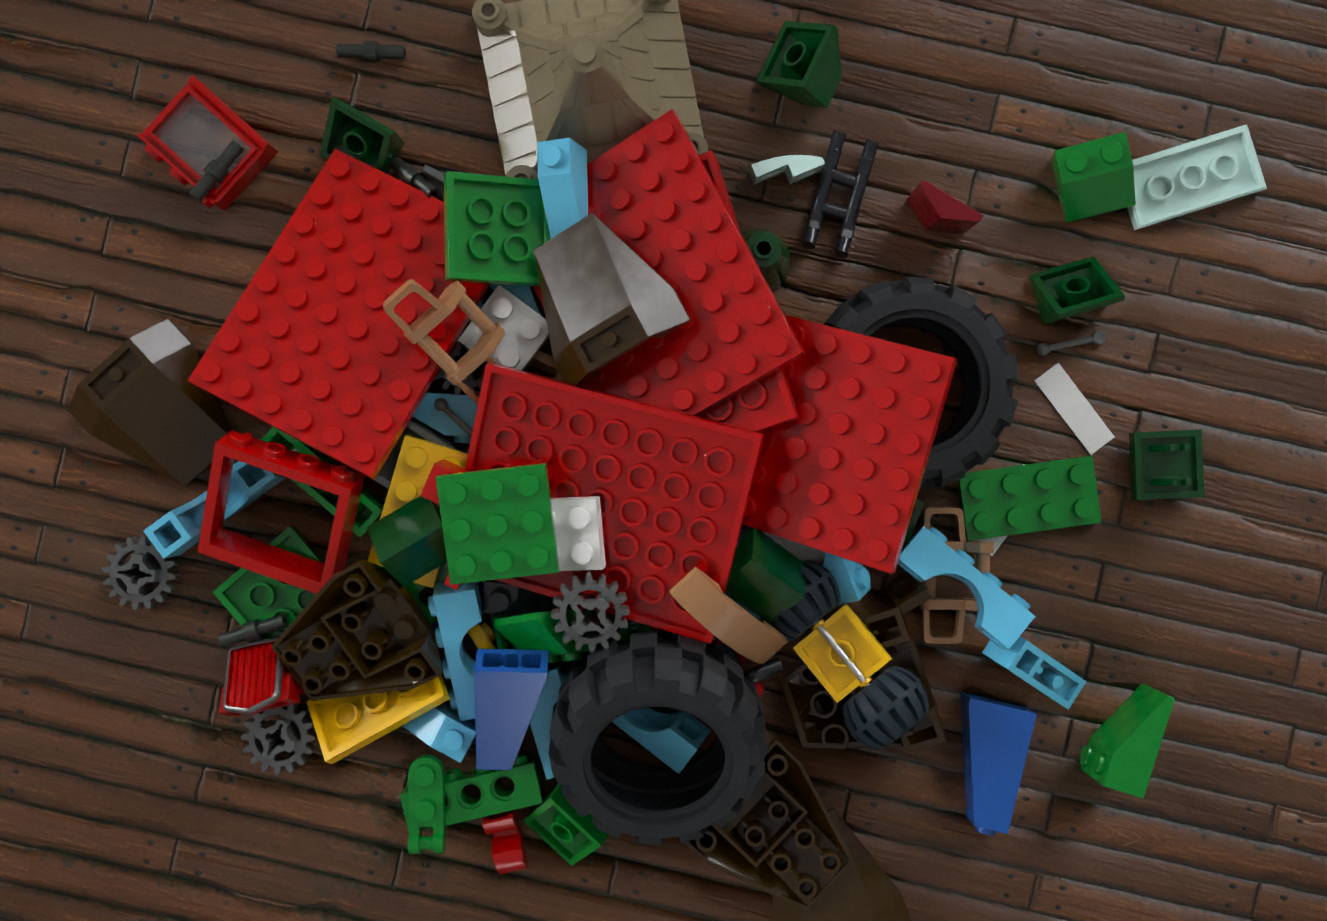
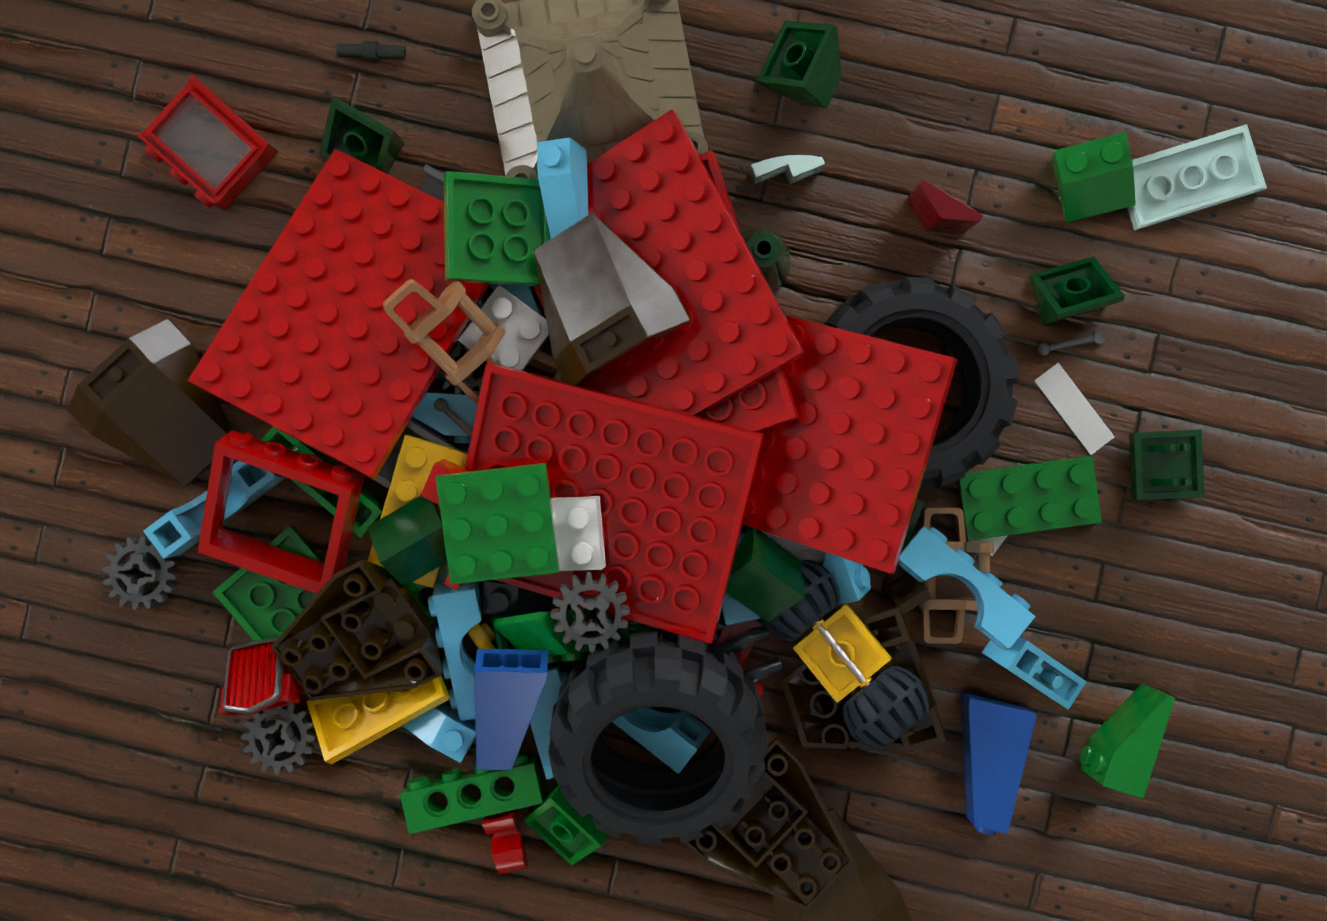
pearl dark grey bar [189,140,244,202] -> none
pearl dark grey bar [219,614,288,647] -> none
pearl dark grey bar [390,157,440,198] -> none
green plate [408,754,446,854] -> none
medium nougat slope [670,566,788,664] -> none
black piece [802,130,879,258] -> none

